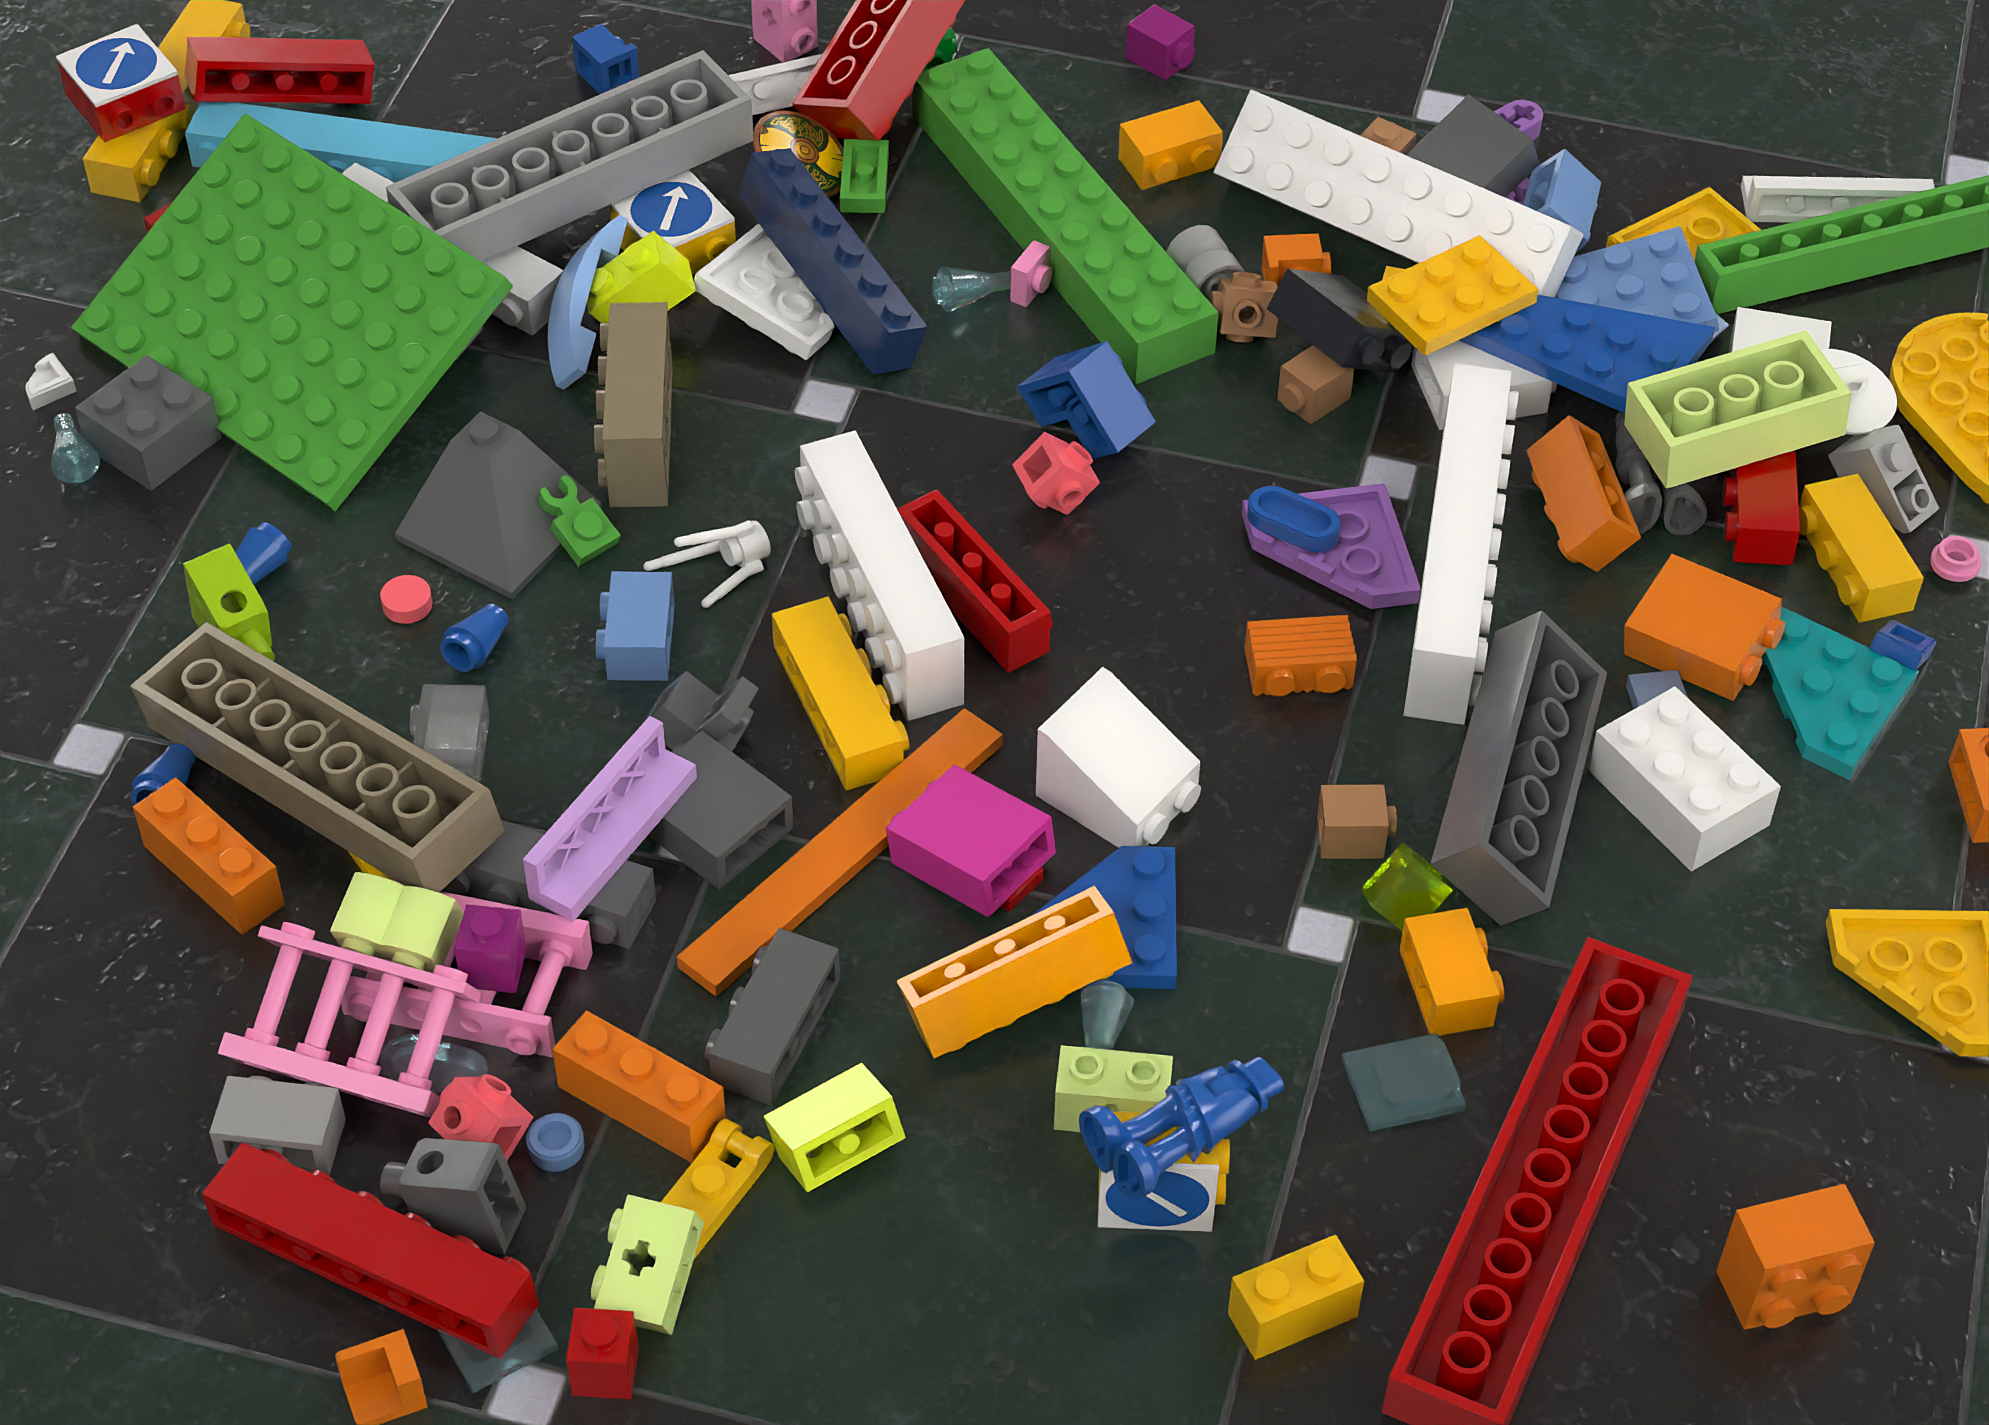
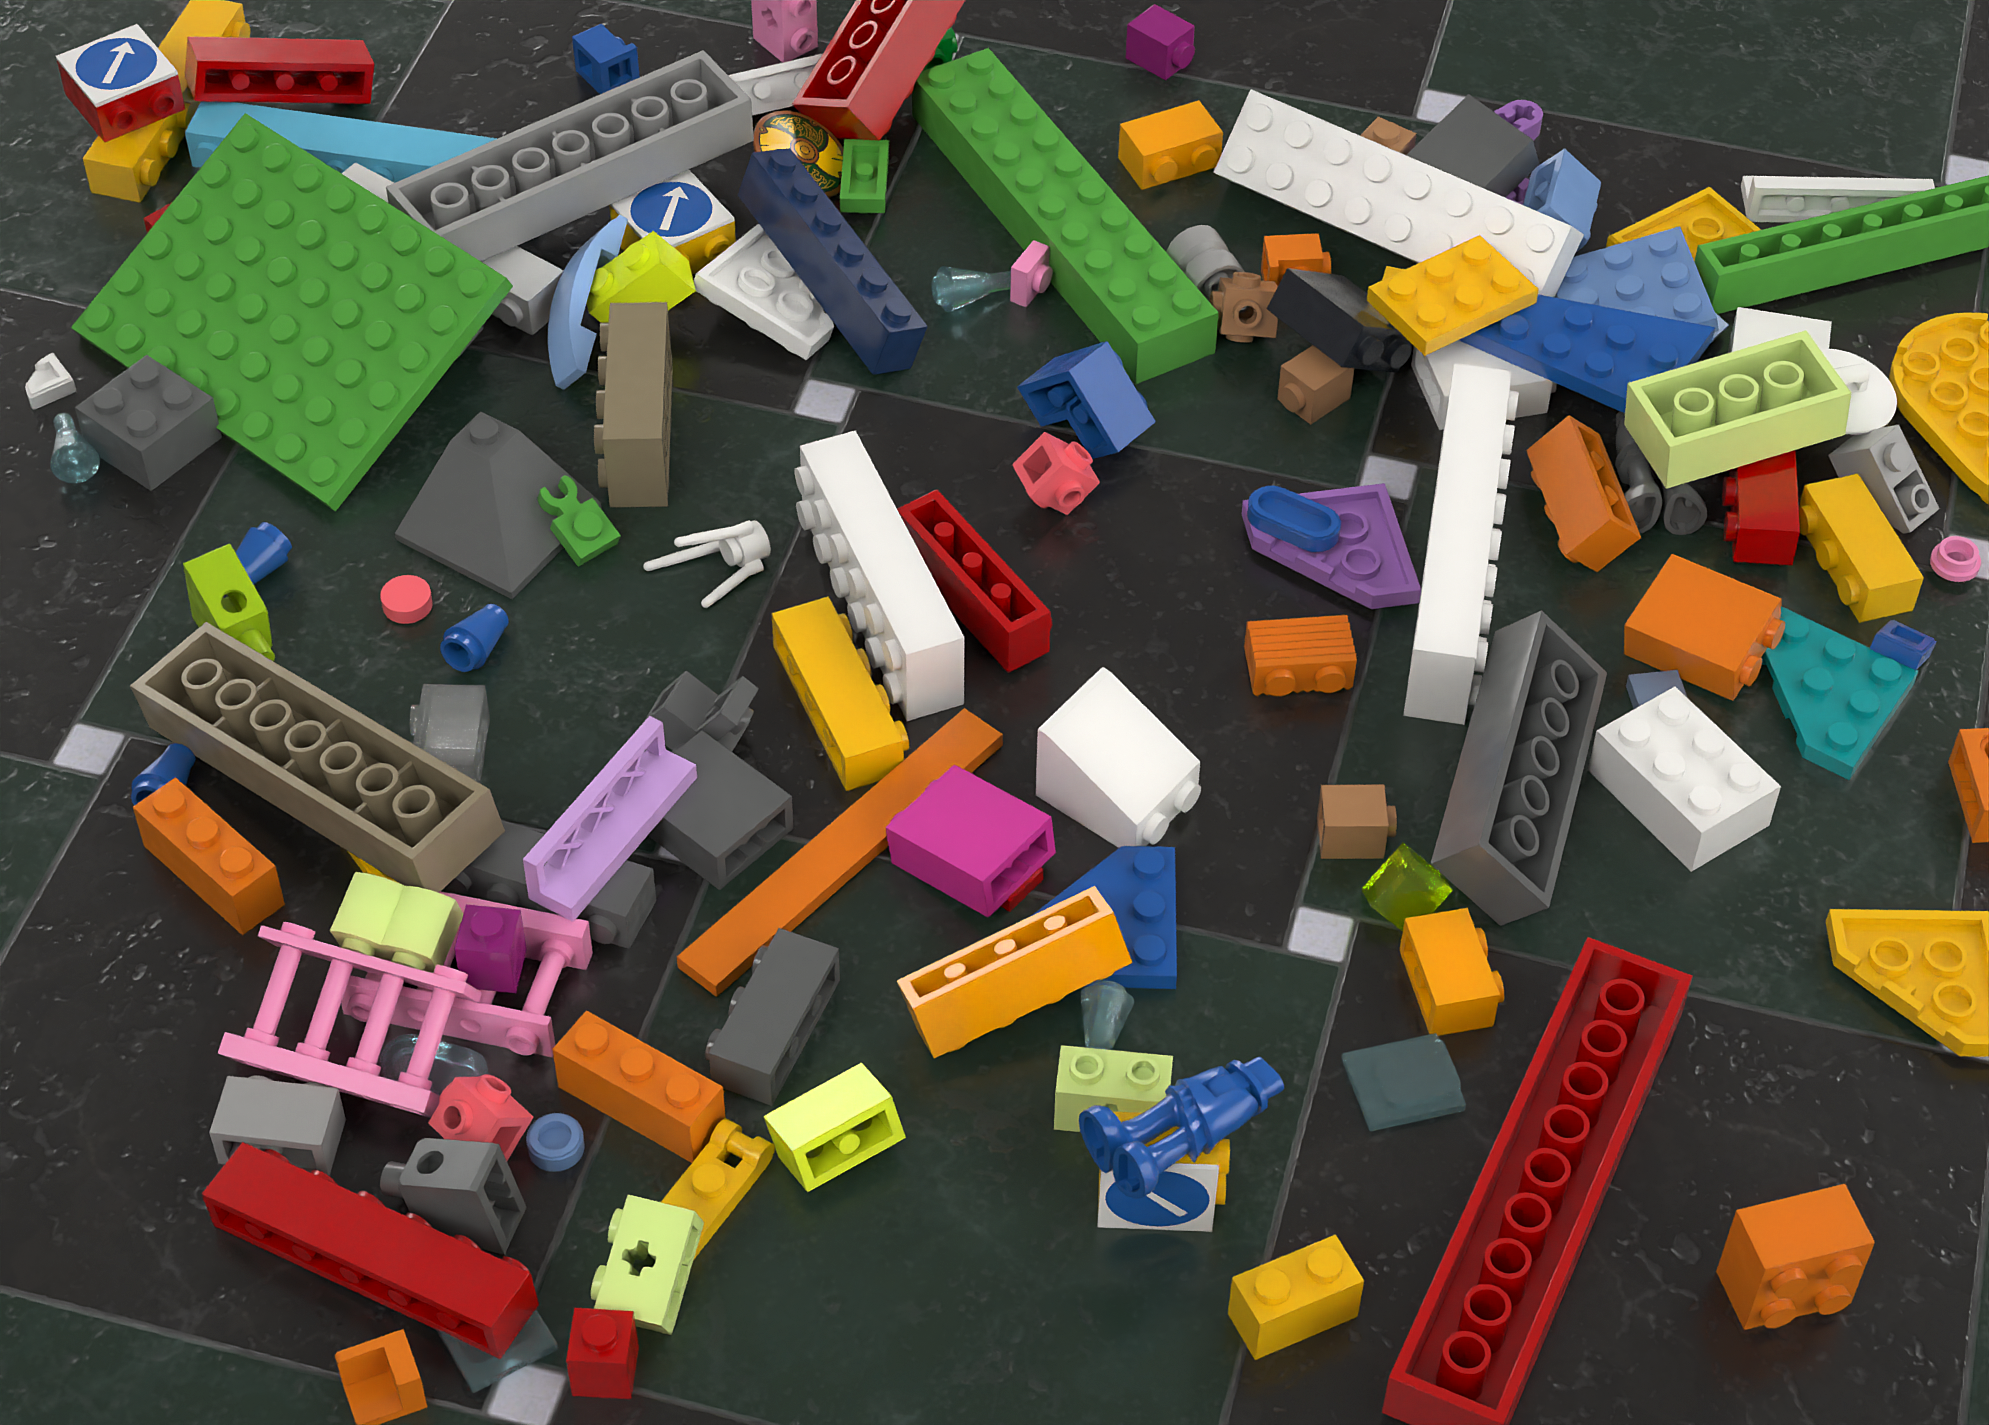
medium blue brick [596,571,675,681] -> none

